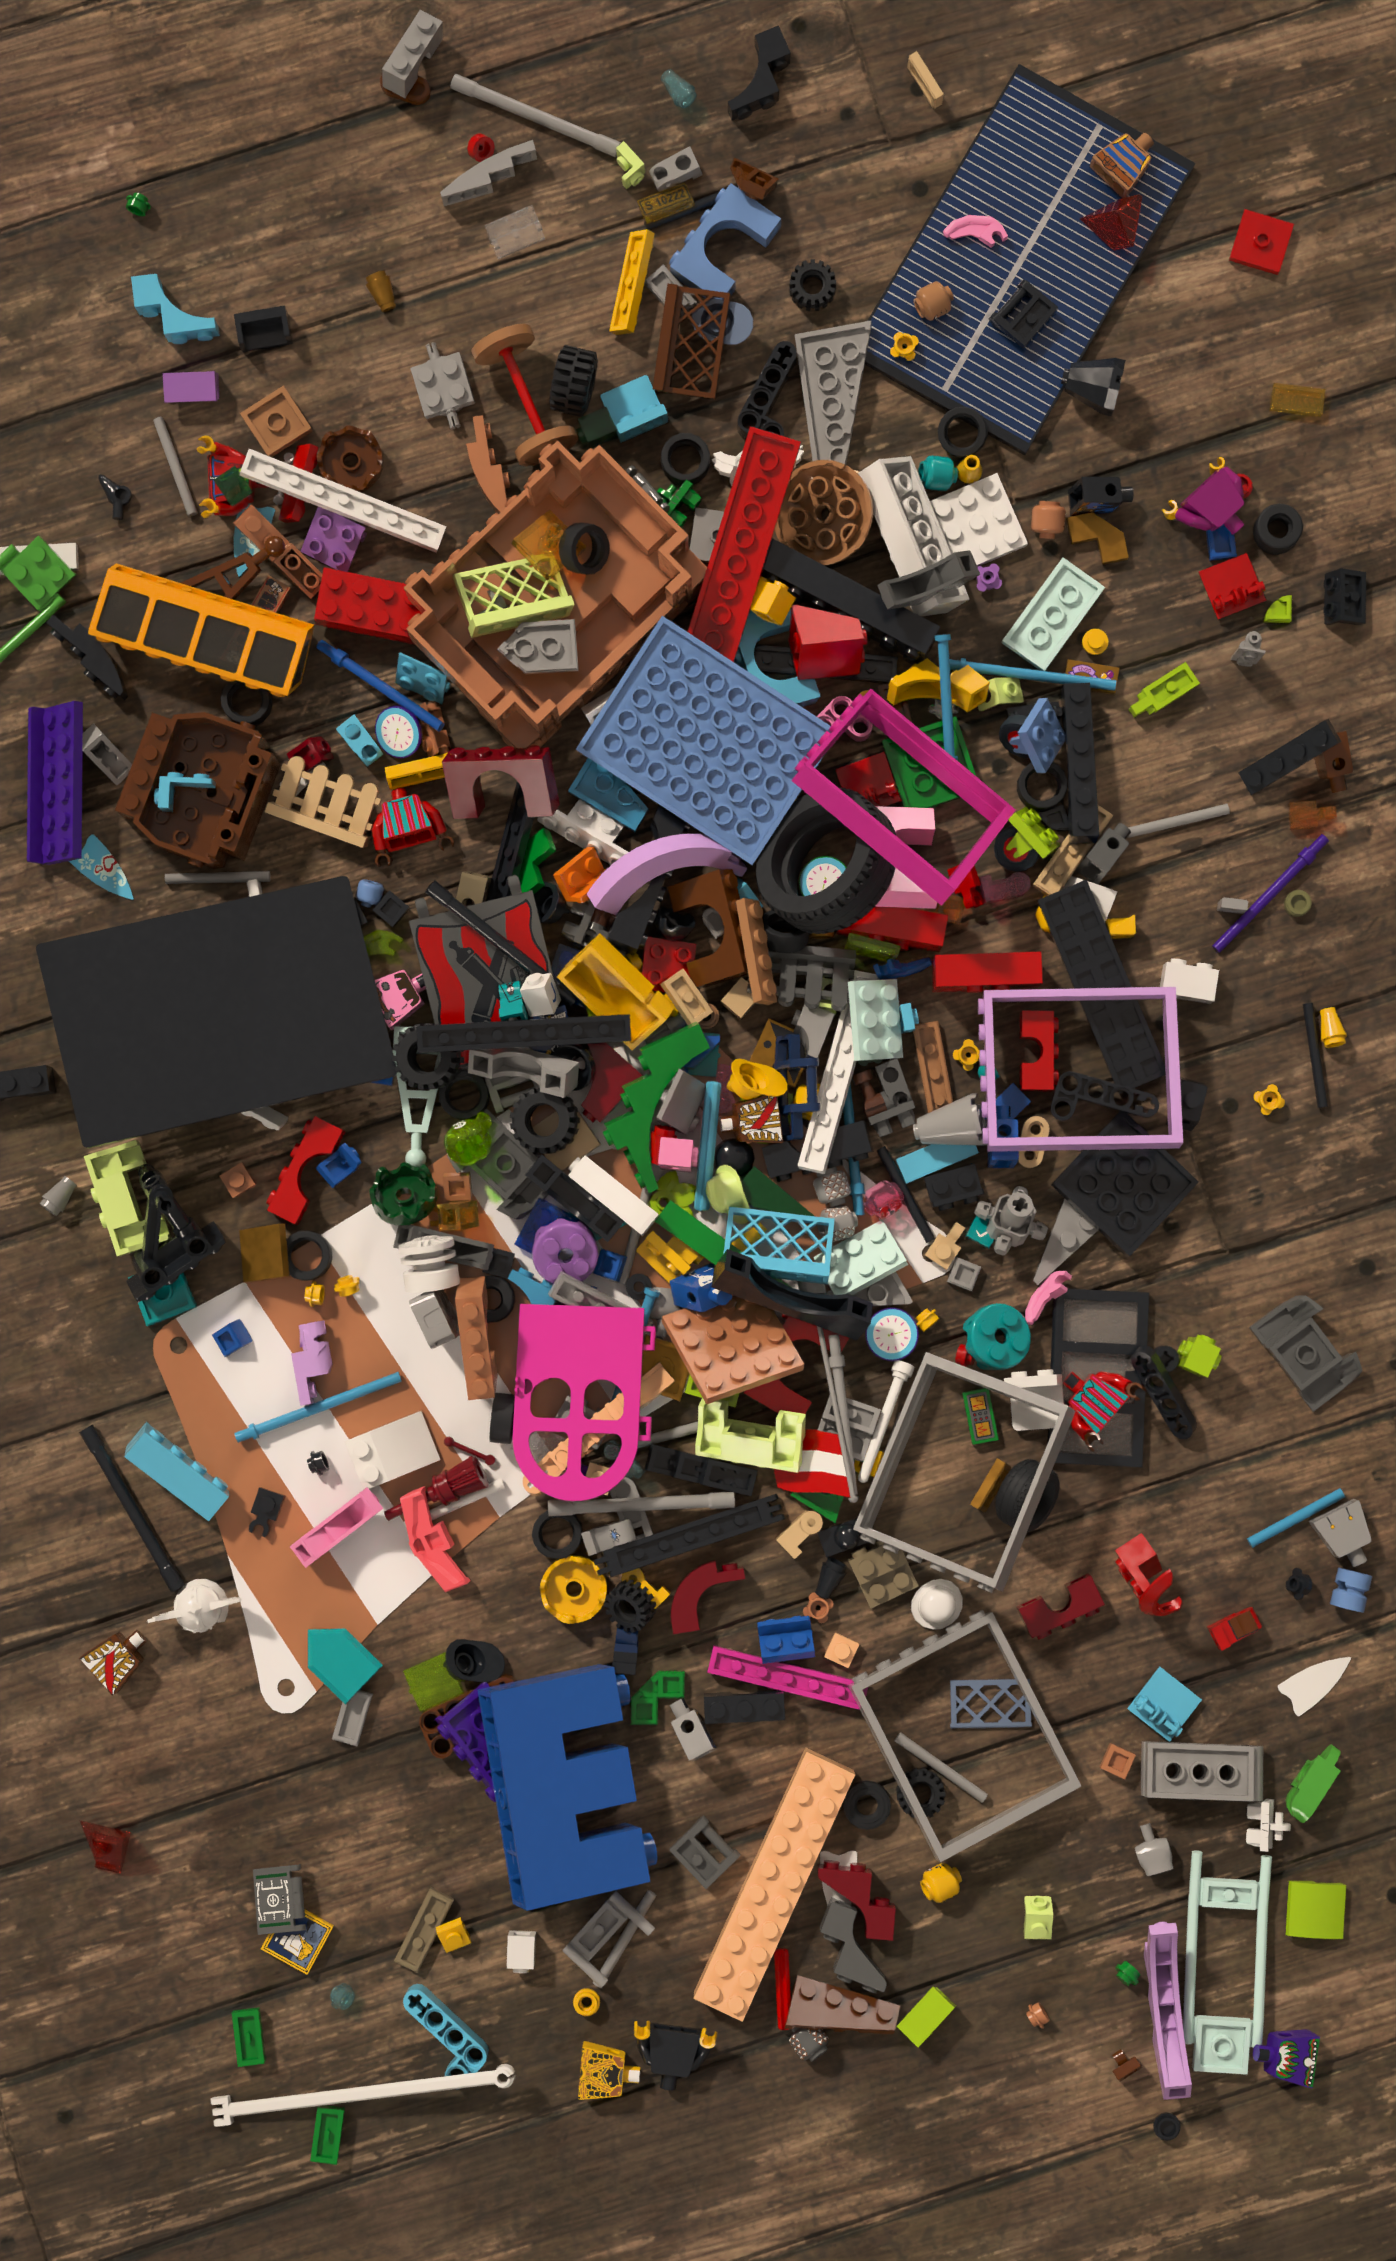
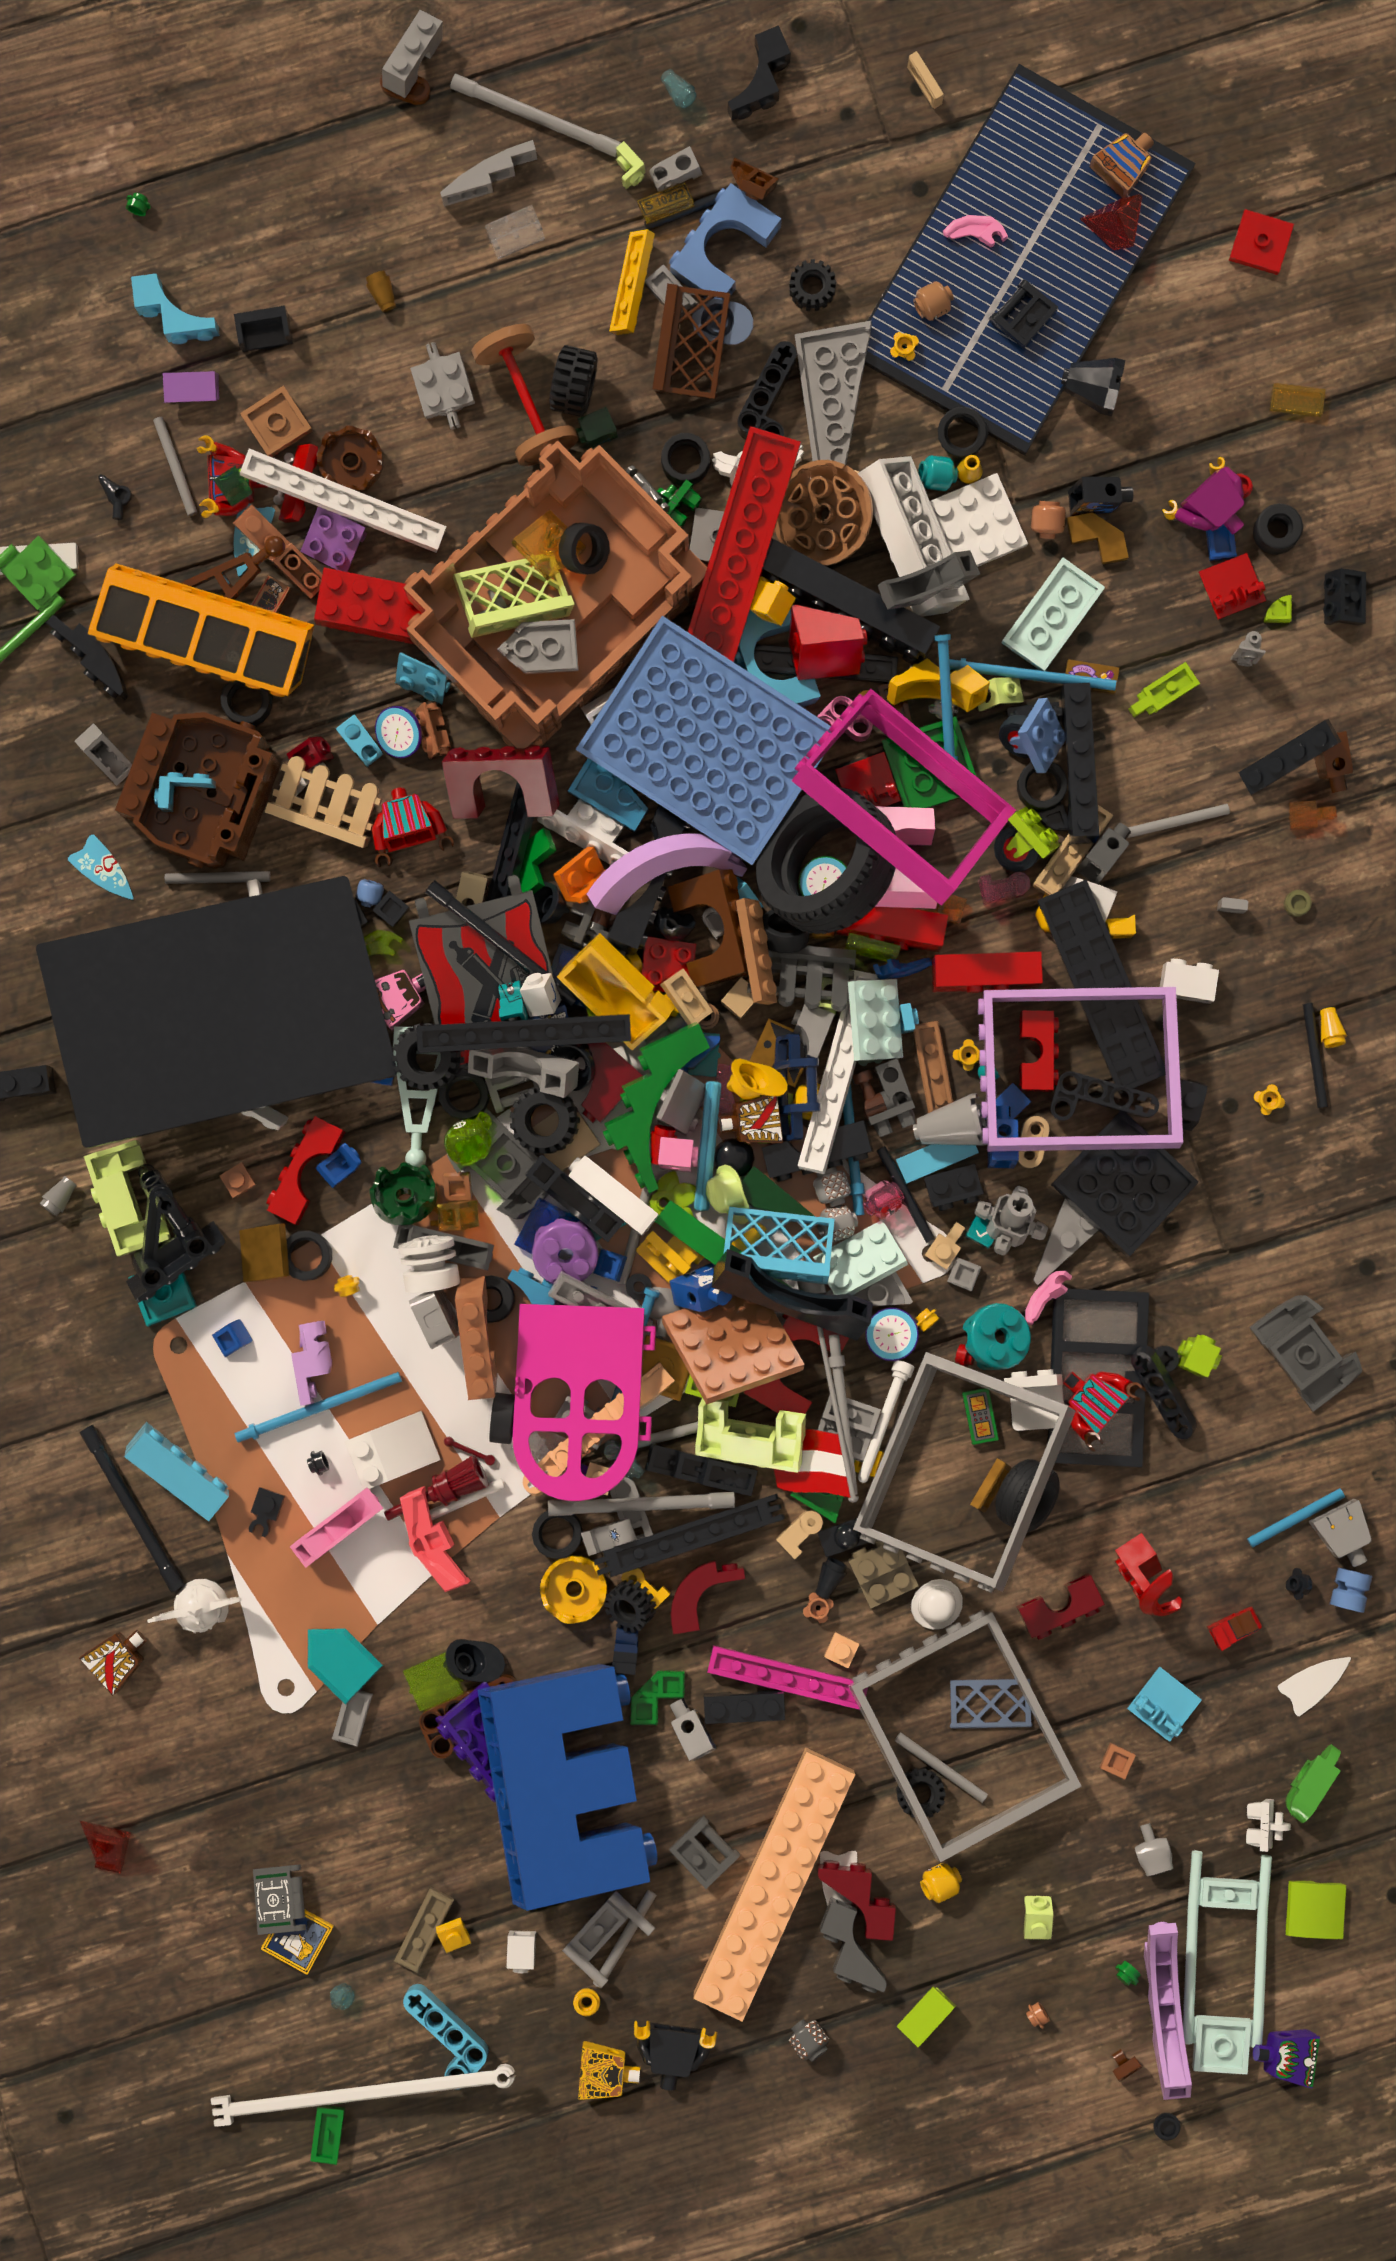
dark purple bracket [27,701,83,865] -> none
green plate [232,2007,266,2067] -> none
yellow plate [305,1281,325,1307] -> none
blue bar [317,640,444,732] -> none
yellow piece [385,753,447,790] -> none
nougat slope [466,415,511,514] -> none
red tile [467,133,495,162] -> none
black plate [483,1248,515,1279] -> none
medium azure bracket [600,375,668,443] -> none
blue bracket [757,1616,815,1664] -> none
red axle [774,1948,791,2030] -> none
wing [784,1975,900,2034] -> none
black tyre [843,1780,891,1830] -> none
red plate [947,865,984,909] -> none
medium lavender plate [976,564,1002,592] -> none
yellow plate [1082,629,1109,655] -> none
light grey hinge [1141,1741,1264,1801] -> none
dark purple bar [1212,834,1329,953] -> none

